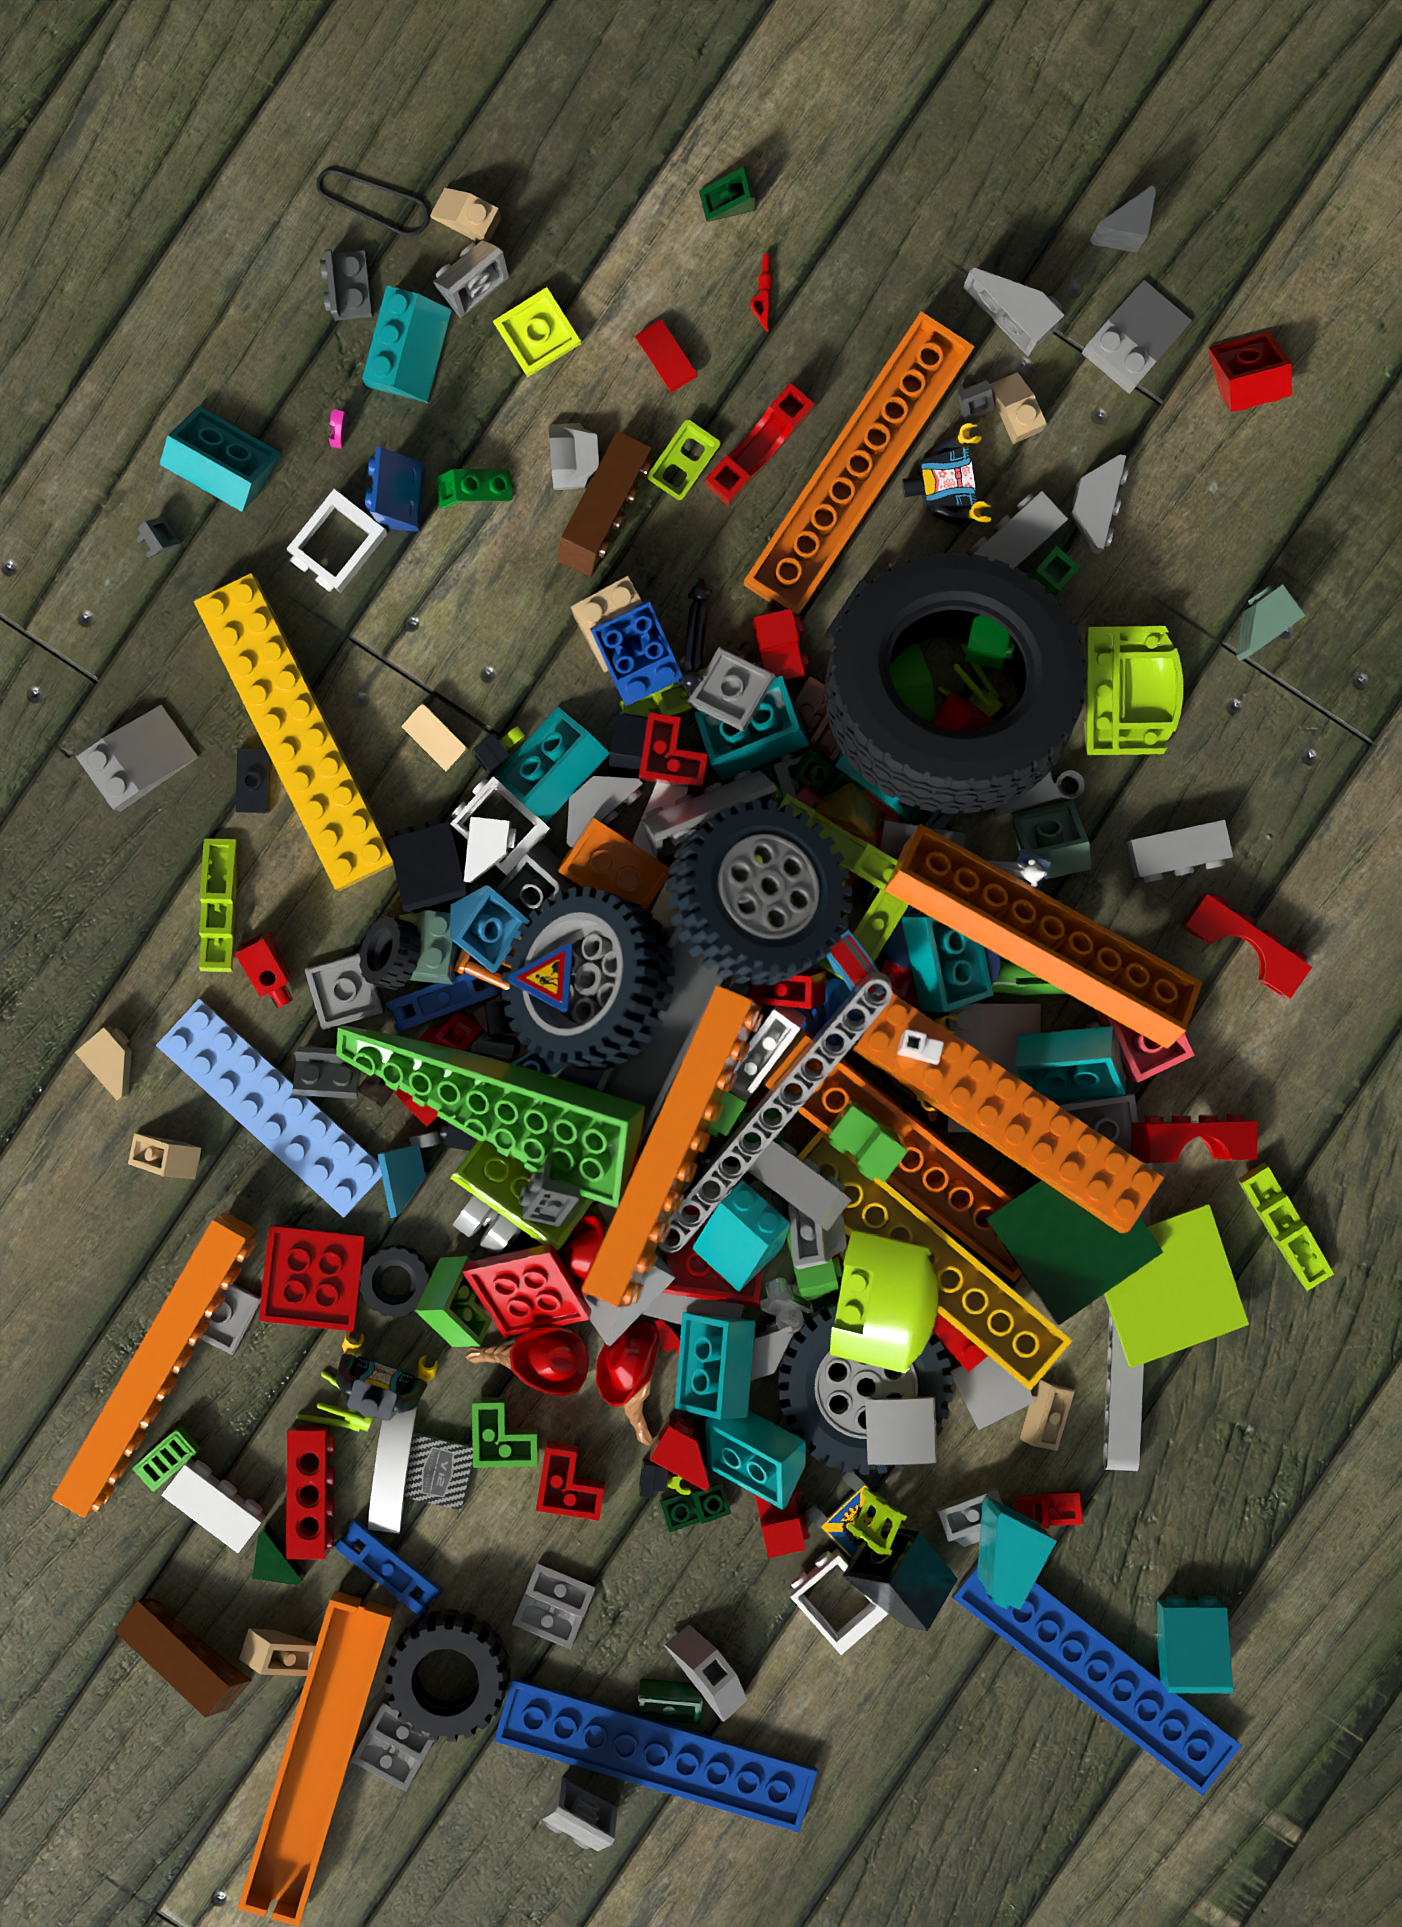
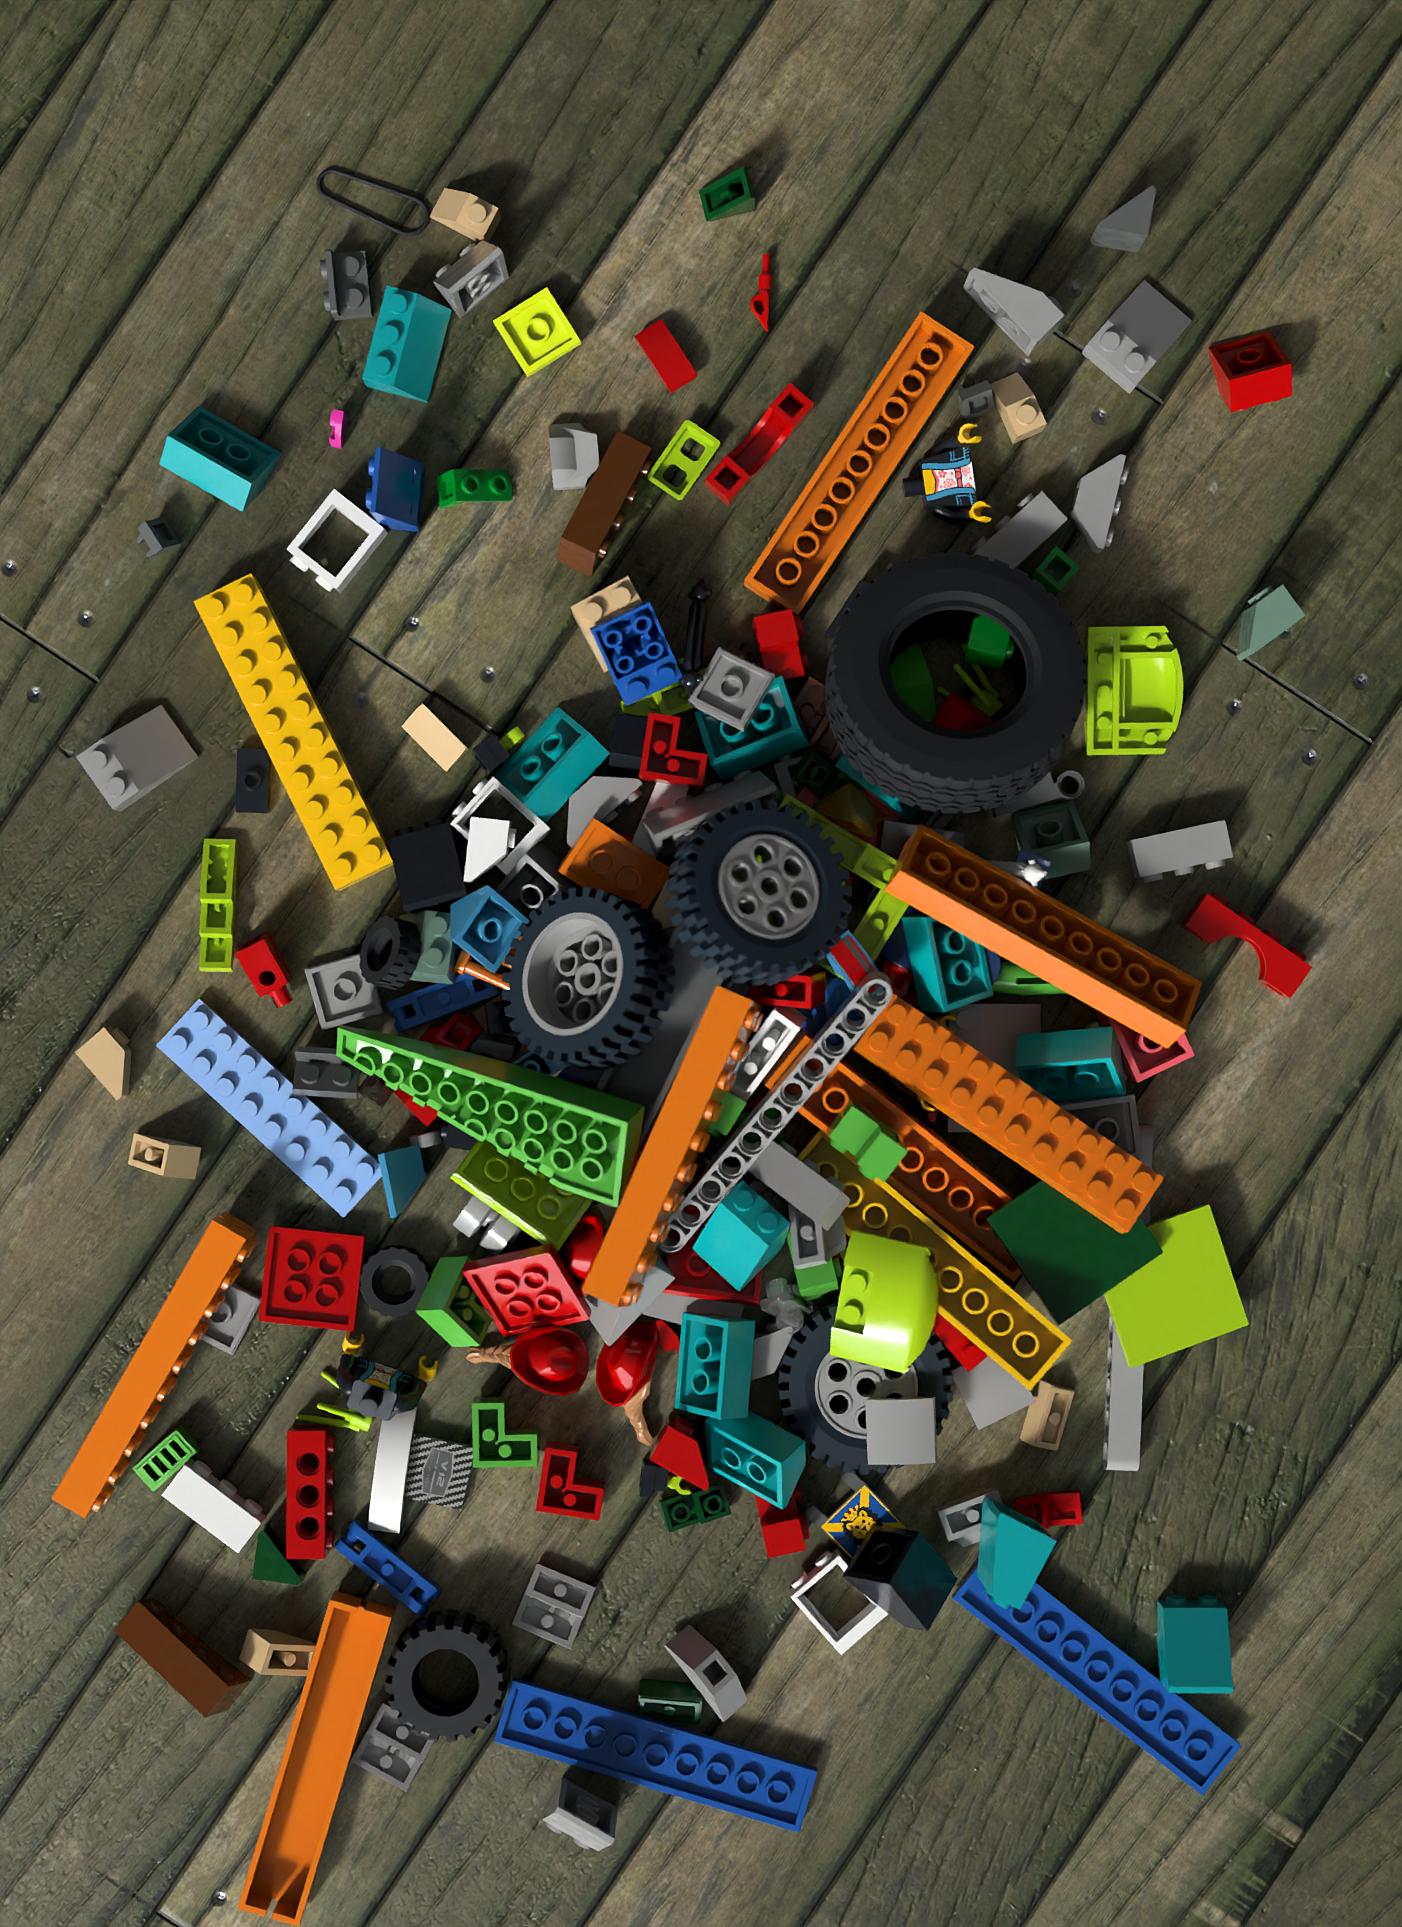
piece [508,944,573,1012] -> none
dark grey bracket [519,1162,580,1227] -> none
lime piece [847,1488,907,1555] -> none
white piece [897,1029,944,1064] -> none
red arch [1132,1114,1258,1163] -> none
lime slope [1237,1163,1334,1291] -> none

